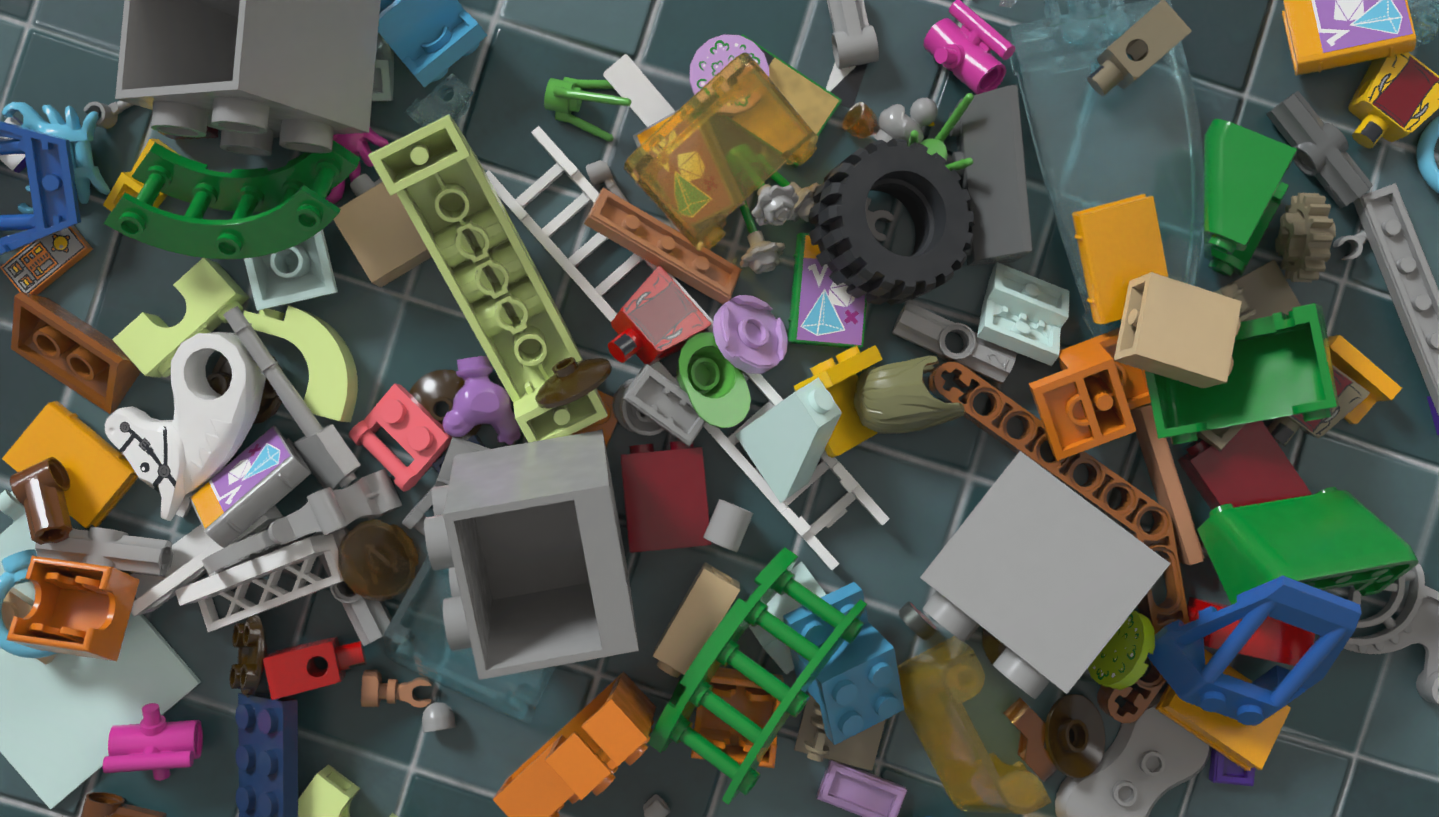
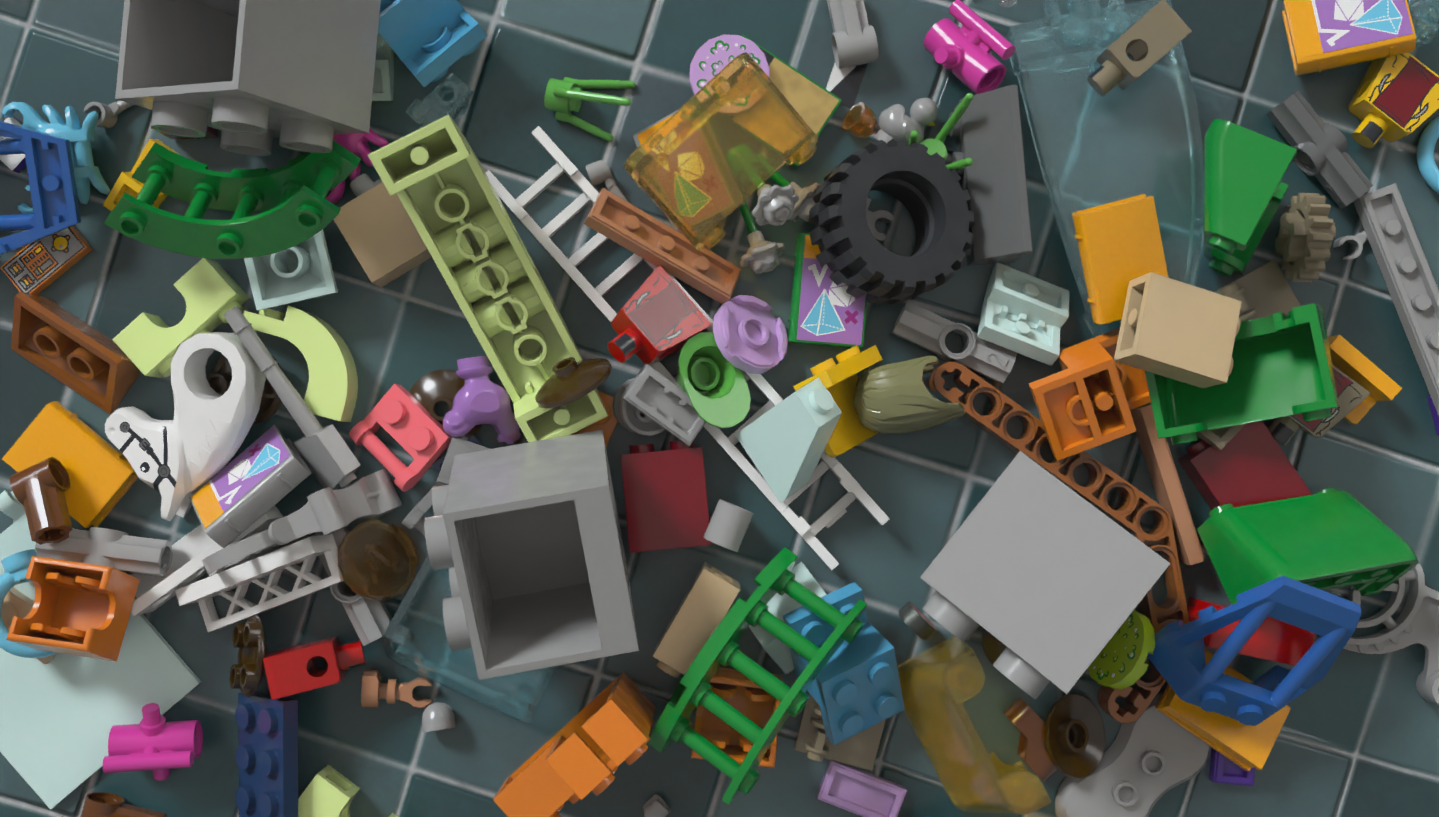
white sticker [603,54,675,127] -> none

